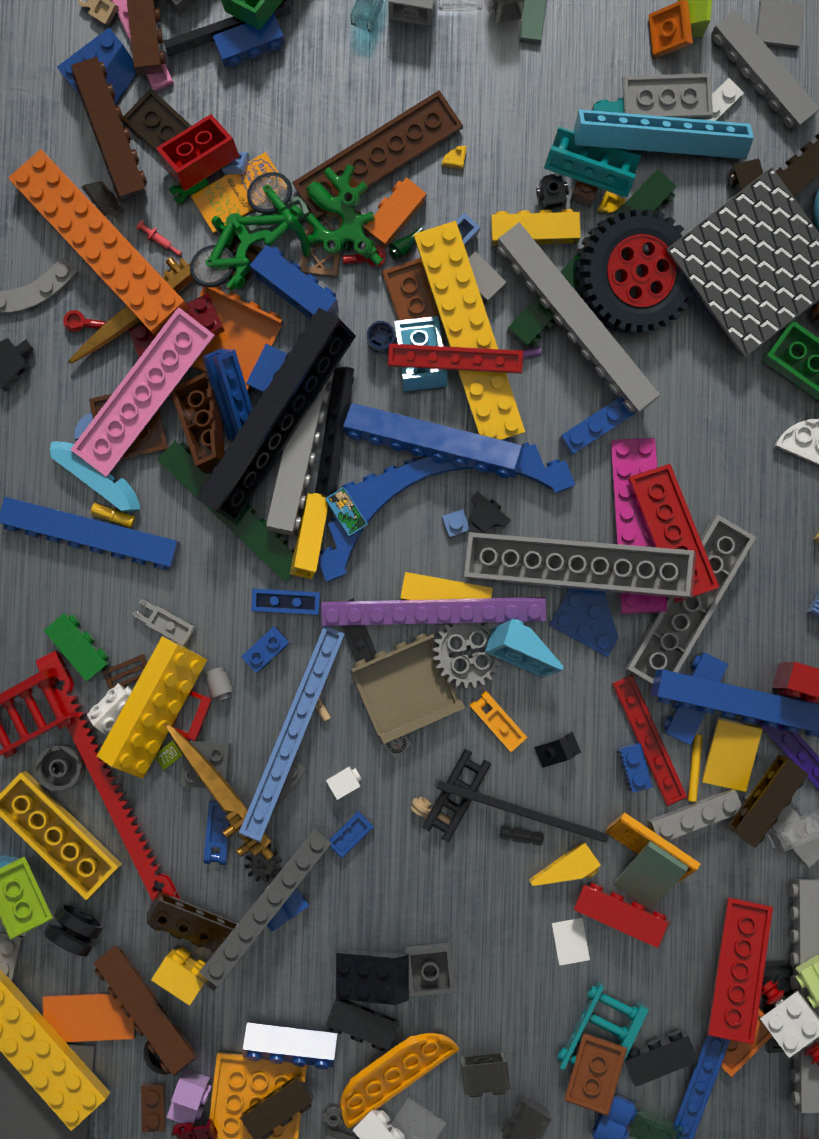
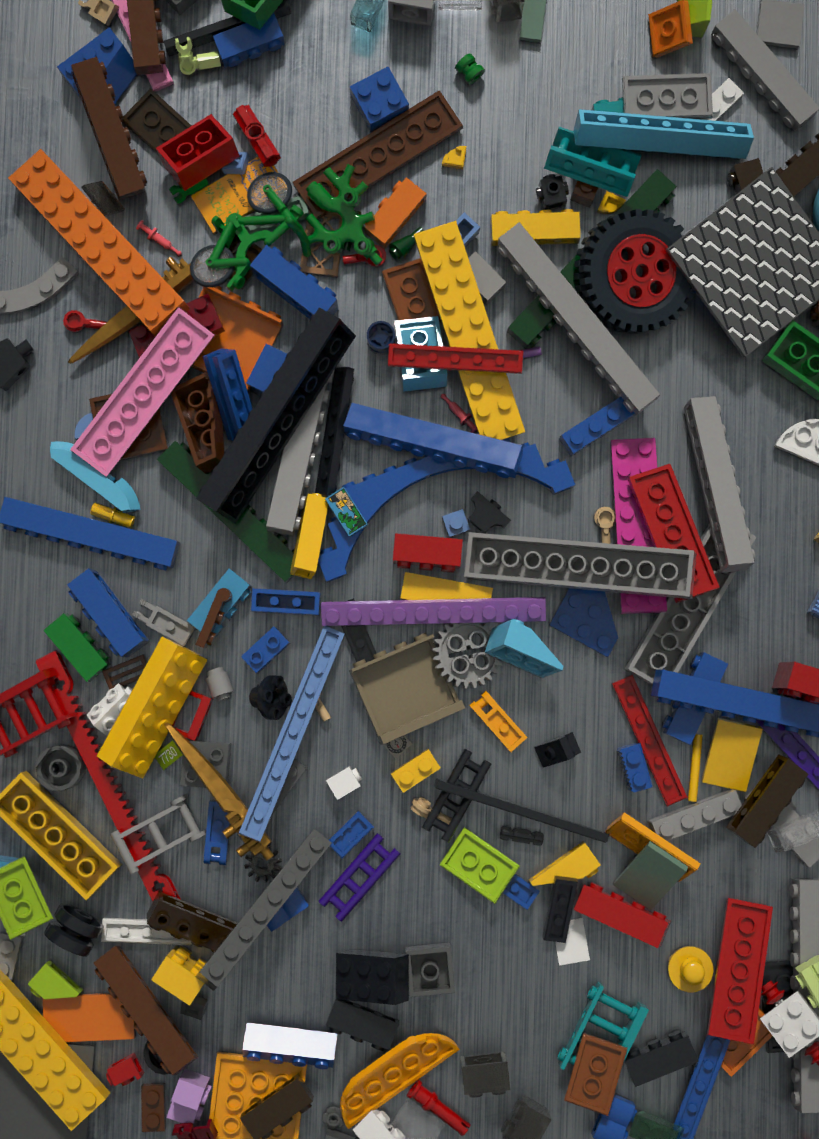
none -> lime slope [28,960,84,999]
none -> blue brick [67,568,150,658]
none -> white tile [101,918,192,945]
none -> red brick [106,1052,144,1087]
none -> light grey piece [110,794,206,874]
none -> yellowish green bar [175,37,221,75]
none -> dark grey plate [180,995,207,1020]
none -> dark azure brick [187,569,252,636]
none -> reddish brown plate [195,588,232,648]
none -> red piece [233,105,281,167]
none -> black plate [249,675,292,720]
none -> dark purple bar [318,833,401,922]
none -> blue brick [350,66,409,132]
none -> yellow brick [391,749,441,793]
none -> red brick [393,533,463,573]
none -> red pin [407,1080,471,1136]
none -> lime tile [440,827,520,904]
none -> coral piece [441,393,477,433]
none -> green wheel [455,53,485,85]
none -> blue plate [503,874,540,910]
none -> black tile [543,876,578,943]
none -> tan plate [594,507,615,544]
none -> yellow plate [668,946,713,993]
none -> light grey brick [684,396,755,573]

